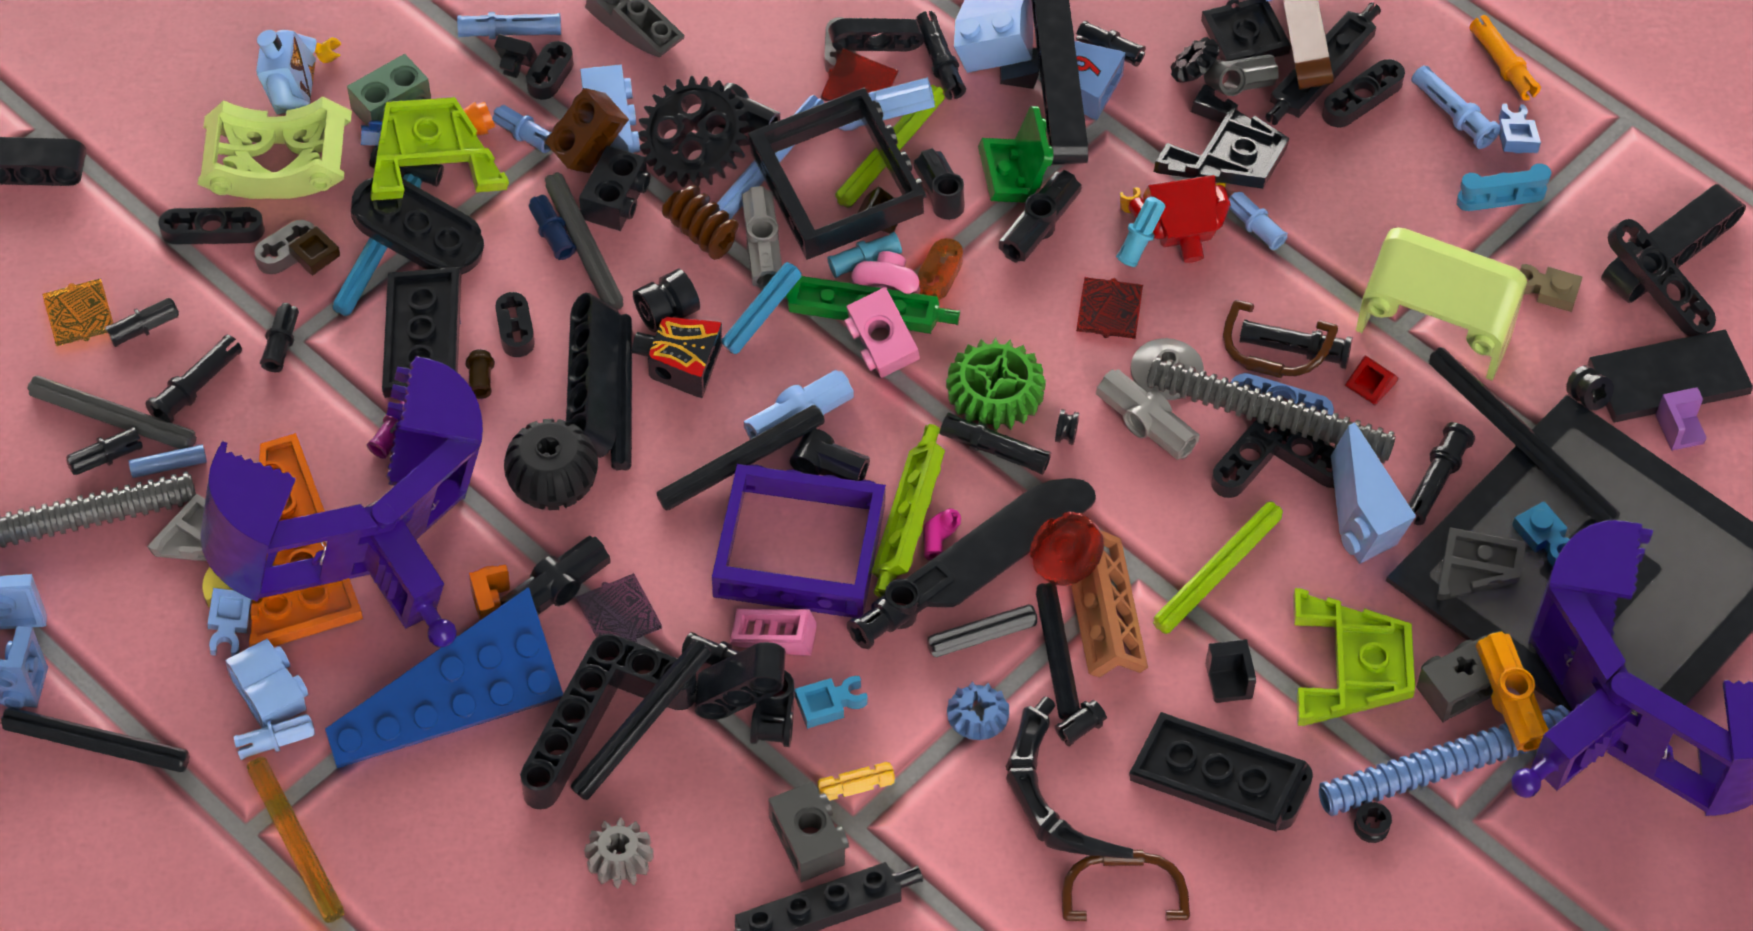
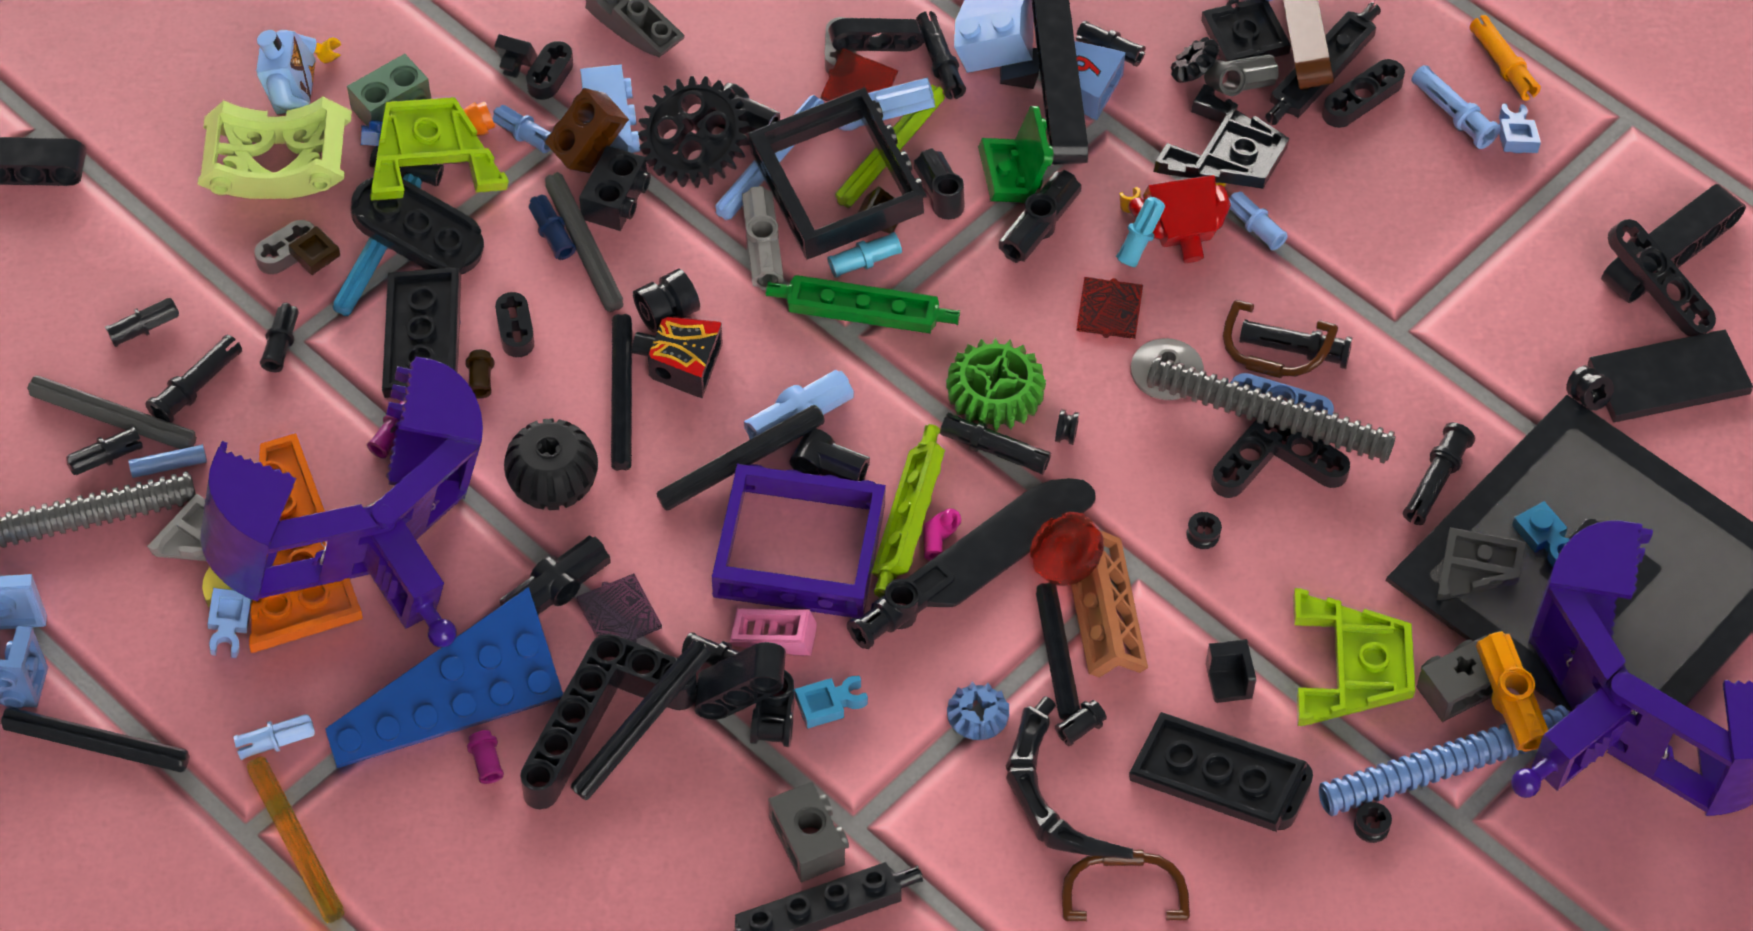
clear yellow piece [42,278,113,346] -> none
black beam [158,207,265,245] -> none
light blue brick [225,639,309,728] -> none
medium blue pin [457,12,561,39] -> none
orange bracket [469,565,510,621] -> none
black beam [566,293,619,458] -> none
light grey gear [584,817,654,889] -> none
reddish brown piece [662,185,739,260] -> none
dark azure axle [721,262,802,354] -> none
yellow axle [817,762,895,801] -> none
bright pink brick [844,287,920,378] -> none
bright pink piece [851,251,920,294] -> none
clear orange beam [918,238,963,300] -> none
axle [927,604,1038,657] -> none
light grey piece [1096,369,1200,460] -> none
lime axle [1153,501,1283,634] -> none
light blue slope [1331,422,1416,564] -> none
red slope [1345,355,1399,405] -> none
yellowish green windscreen [1356,227,1527,381] -> none
black axle [1428,347,1620,522] -> none
dark azure plate [1457,164,1551,211] -> none
dark tan plate [1520,264,1583,312] -> none
medium lavender panel [1656,387,1707,451] -> none
none -> magenta pin [467,730,504,784]
none -> black bush [1186,512,1222,549]

